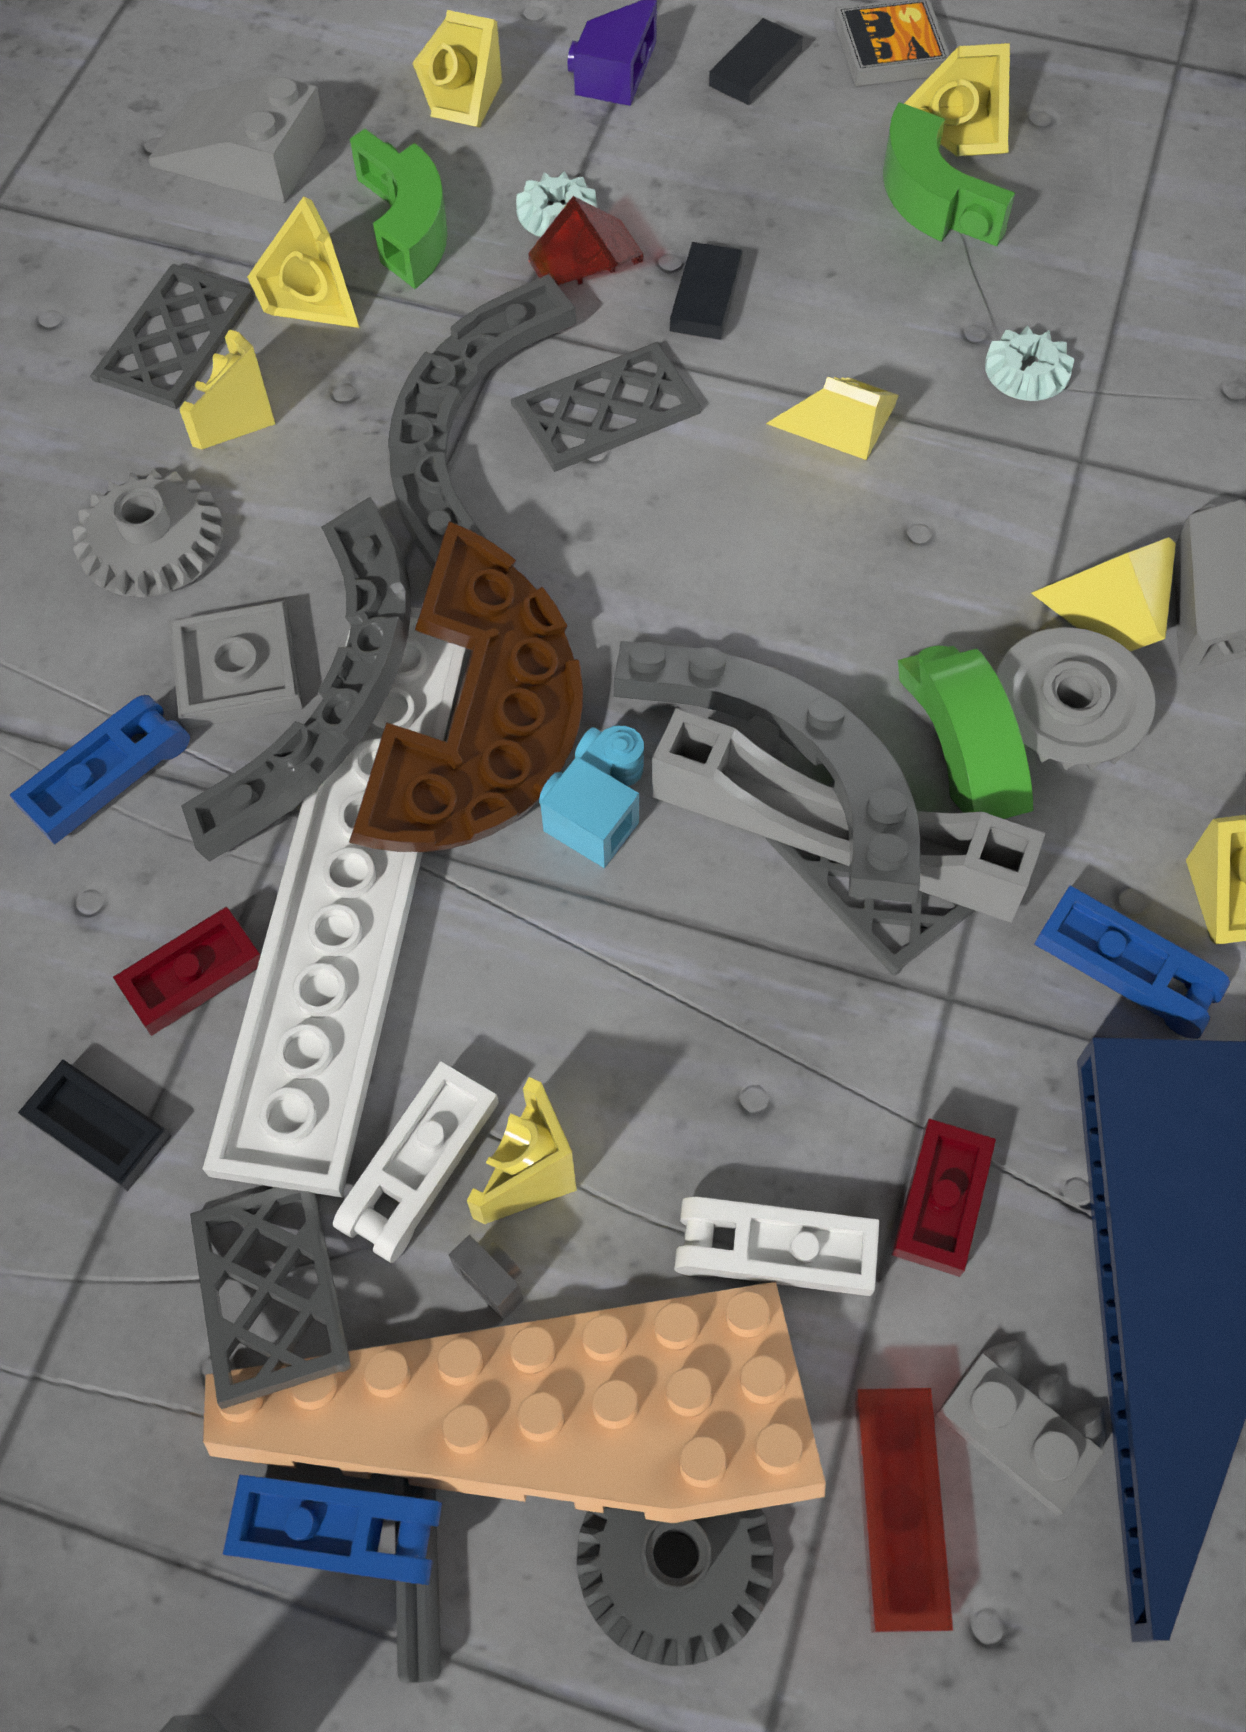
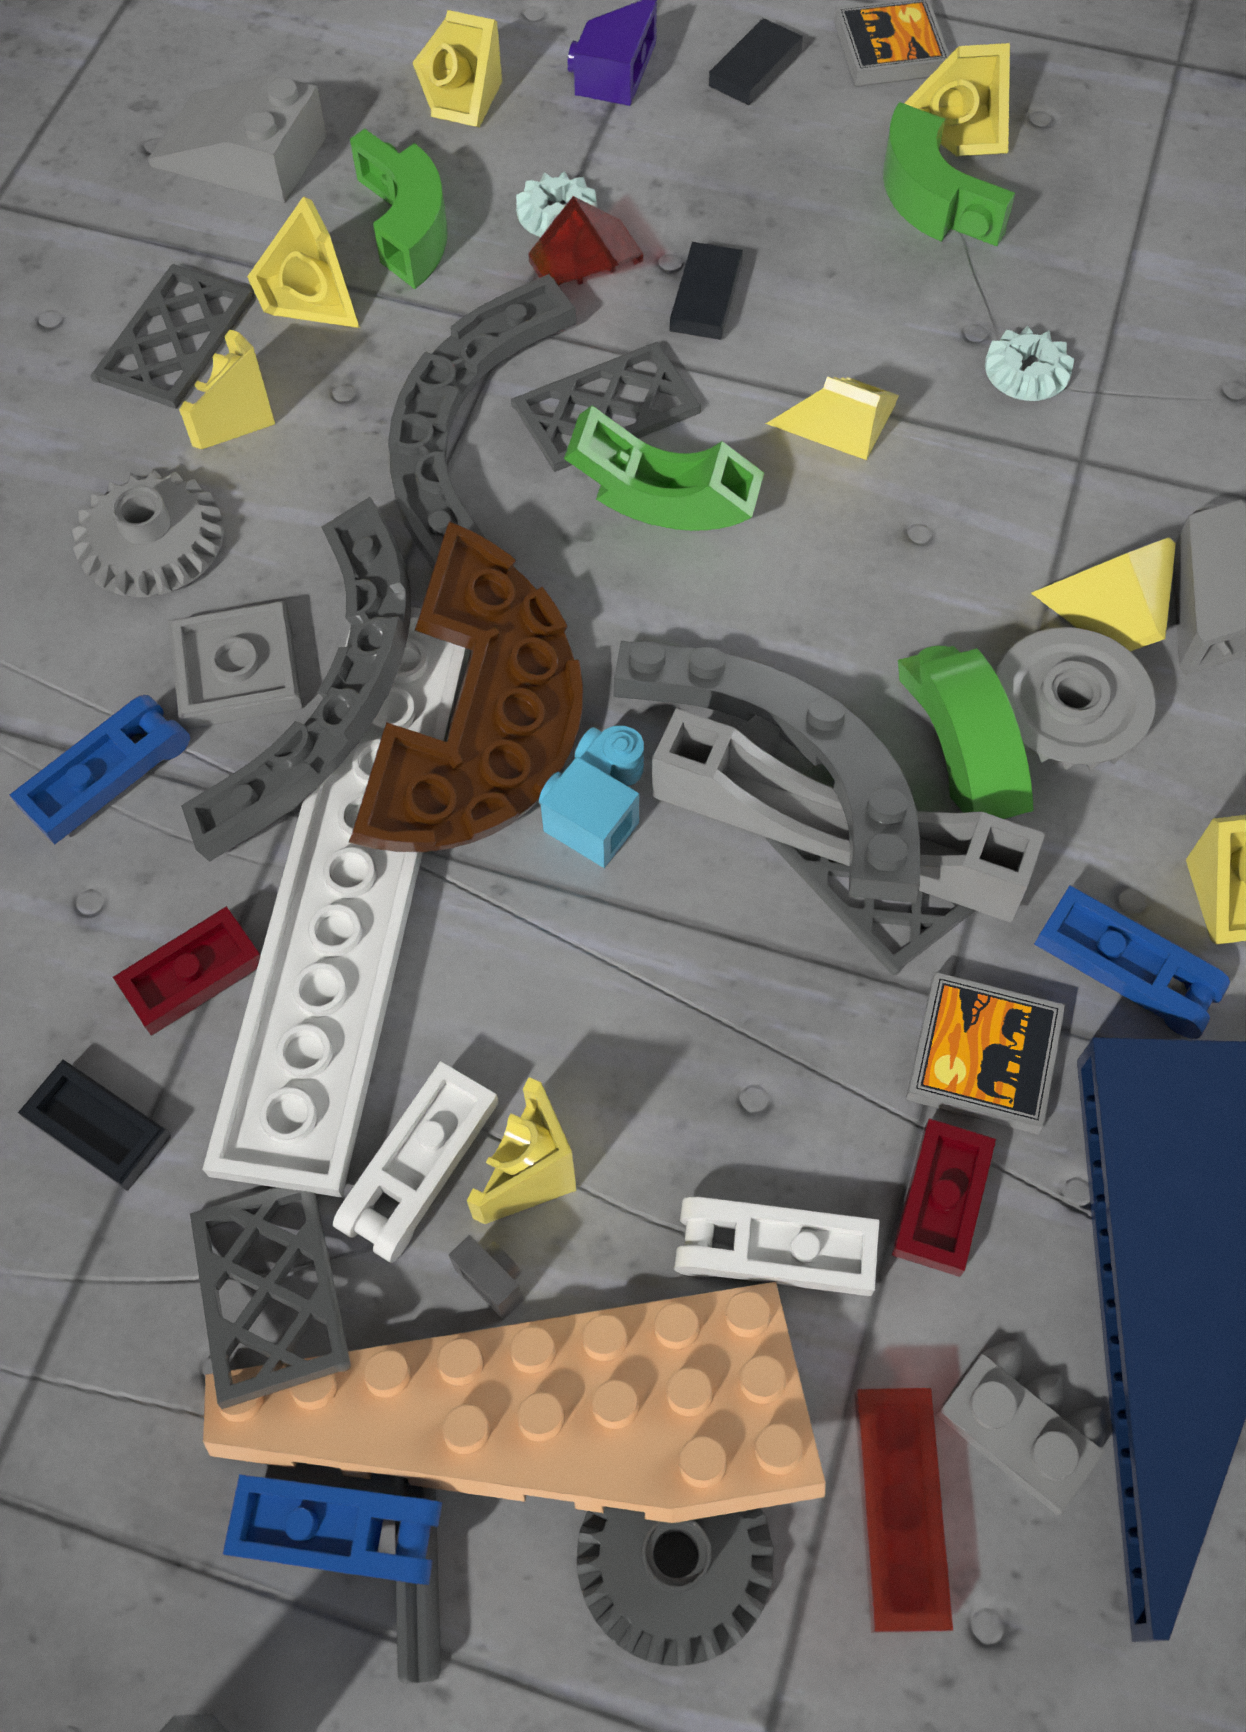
none -> bright green arch [564,405,764,531]
none -> tile [906,972,1065,1135]

